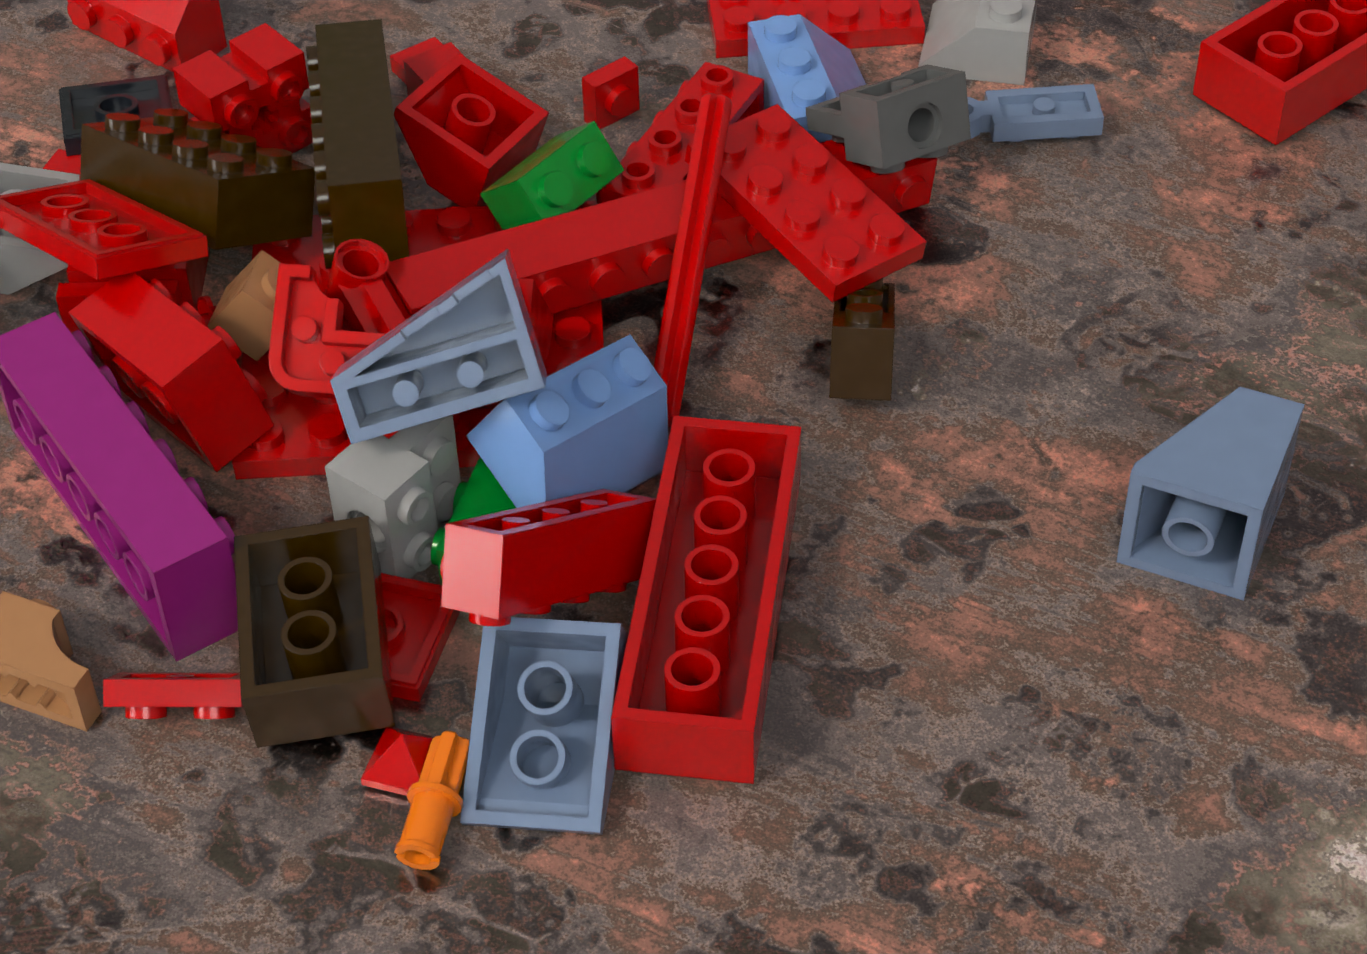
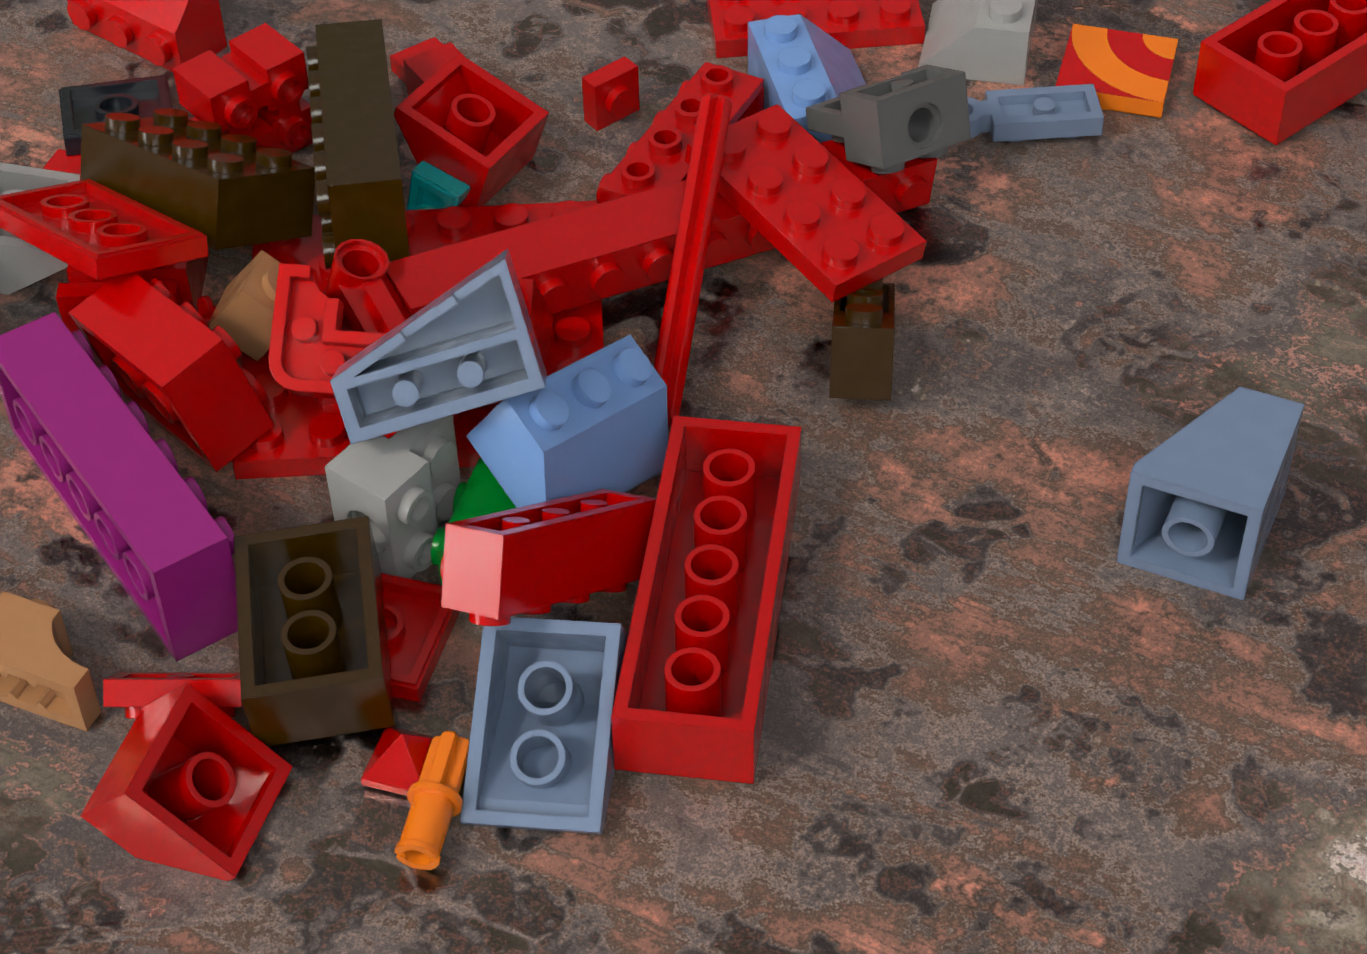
green brick [480,121,624,230] -> none
none -> red slope [80,683,293,881]
none -> teal tile [407,161,470,210]
none -> tile [1055,24,1178,118]

